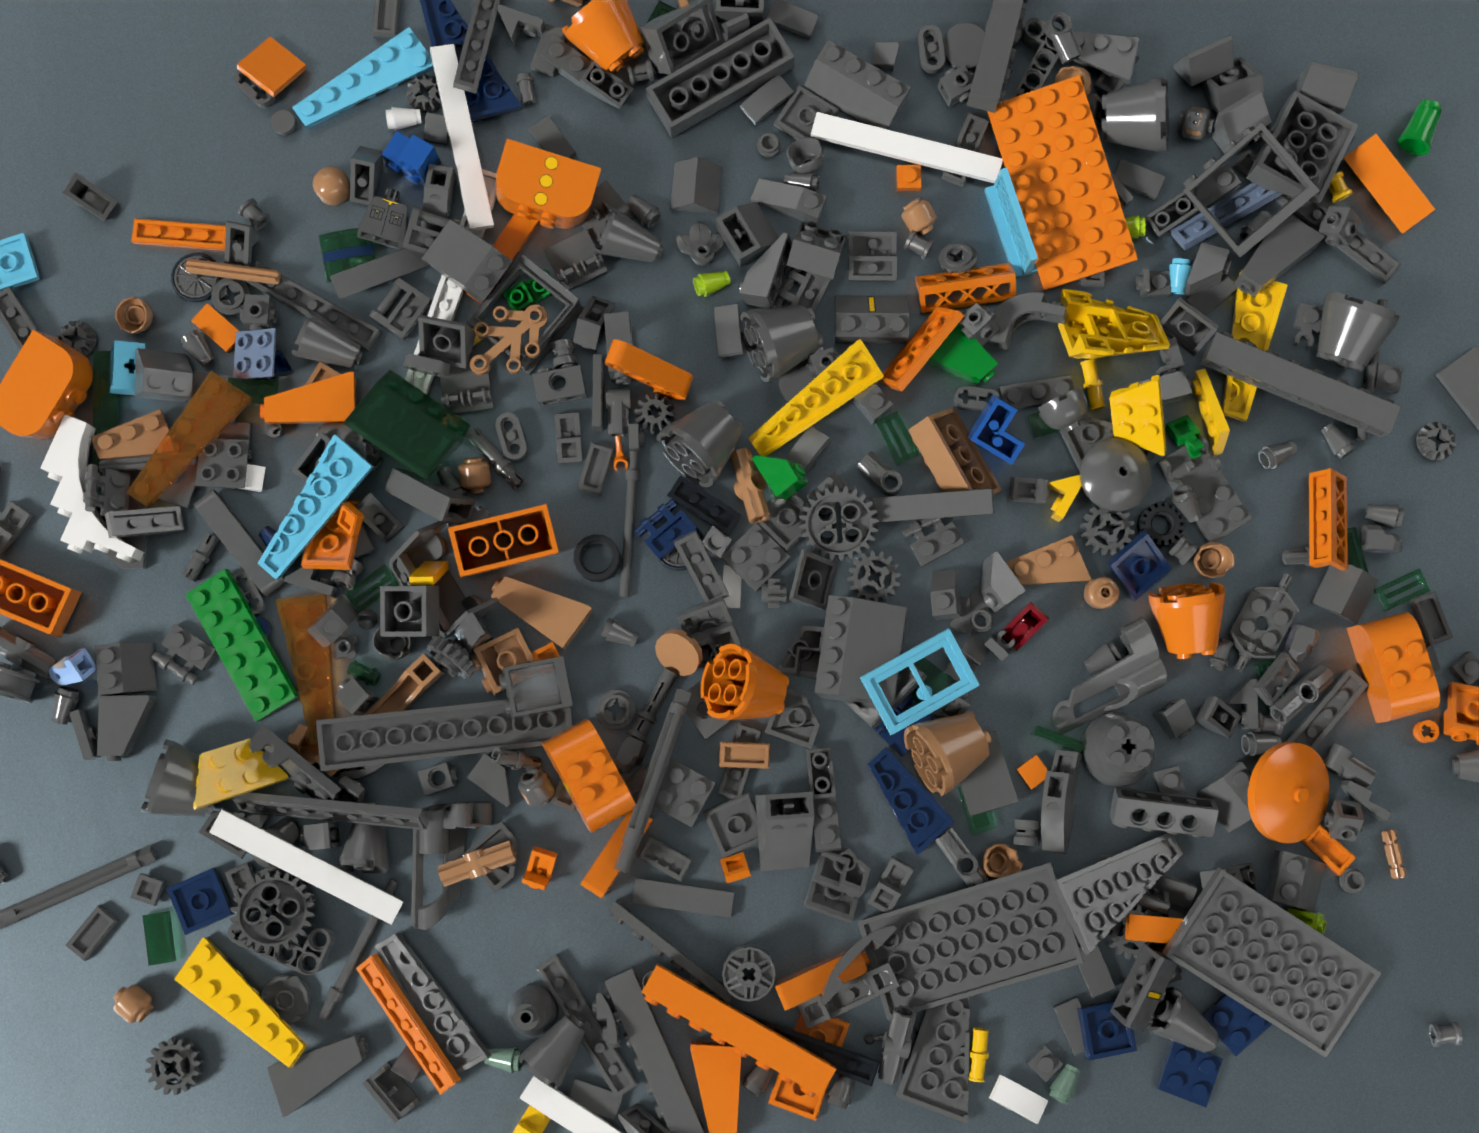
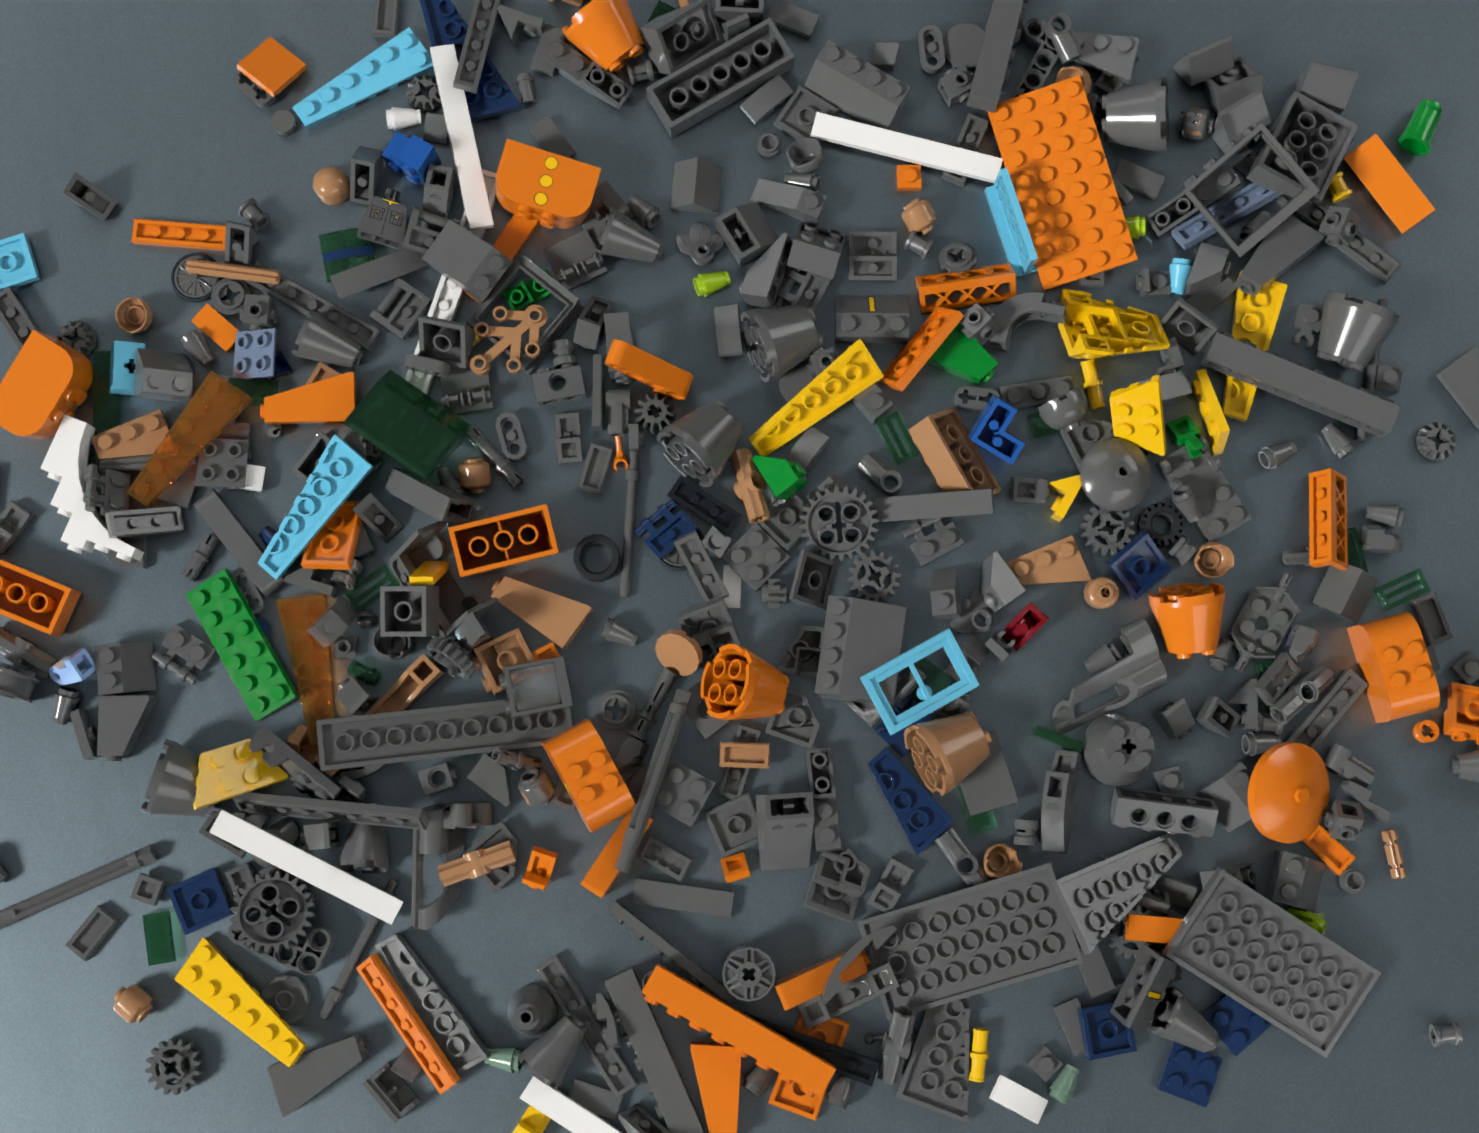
orange tile [337,501,364,537] -> none
orange tile [1016,755,1048,790] -> none

